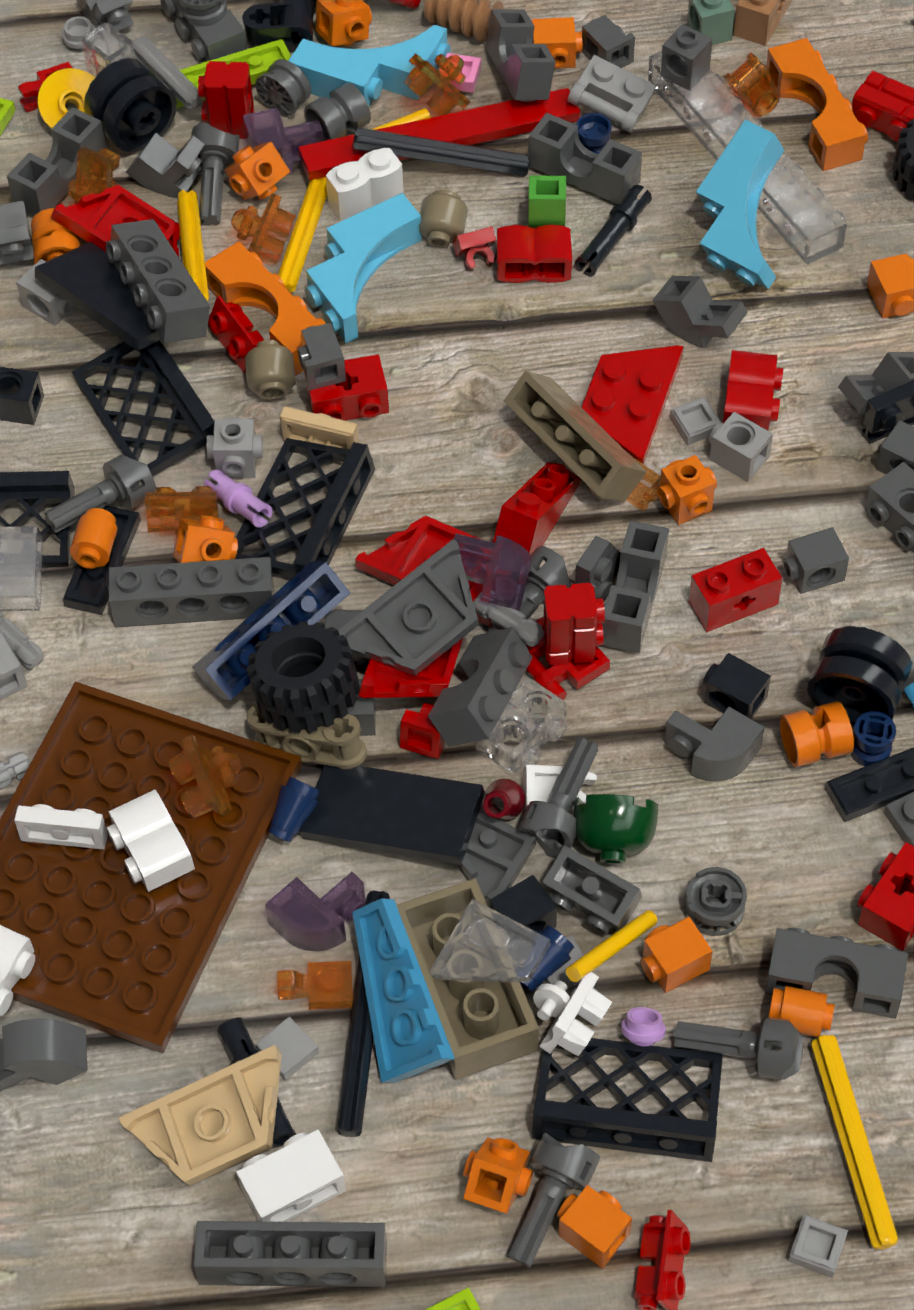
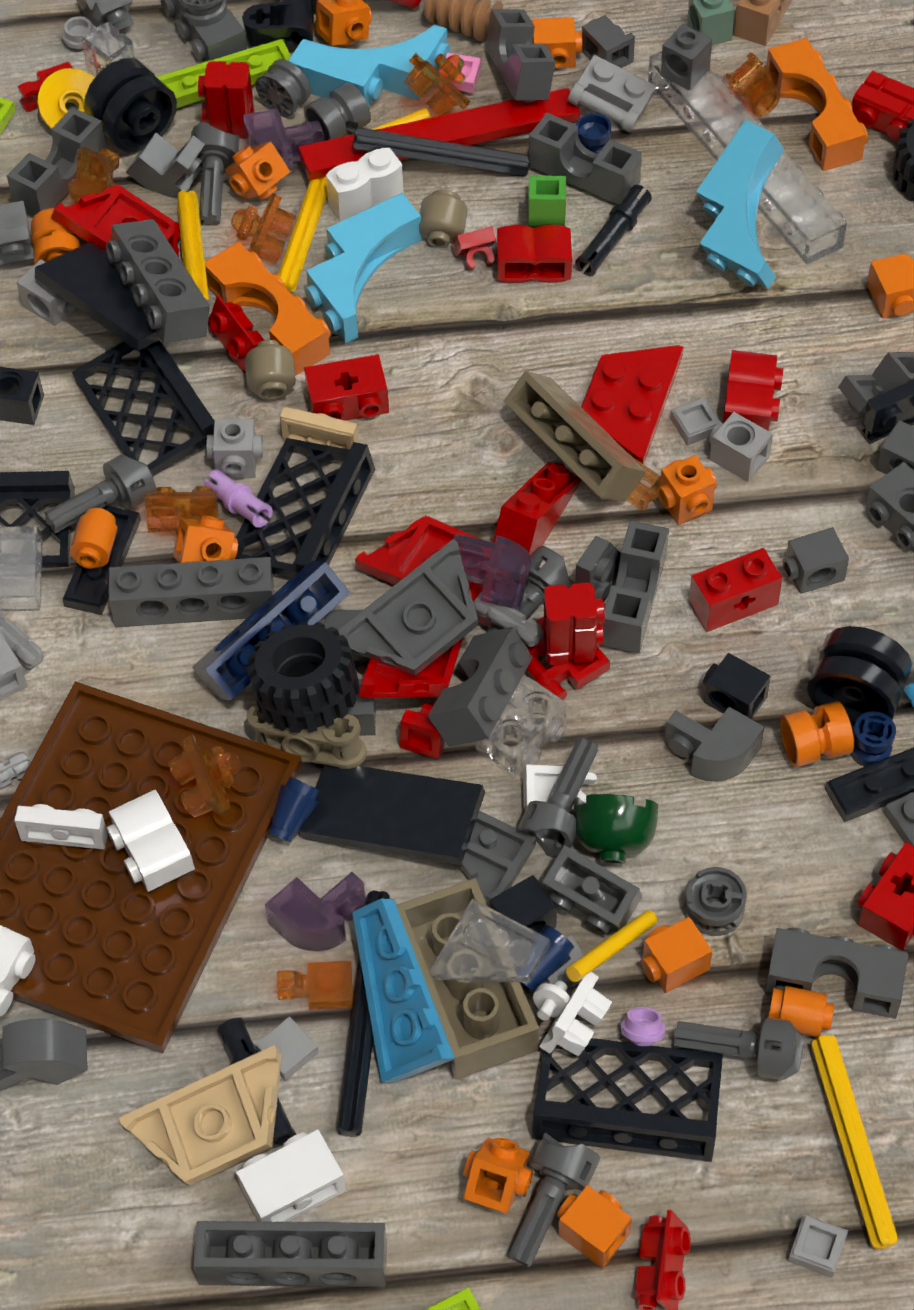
light grey axle [131,36,203,110] -> none
dark grey brick [297,323,346,391] -> none
dark red cone [483,778,525,820] -> none
dark grey brick [653,275,747,347] -> none

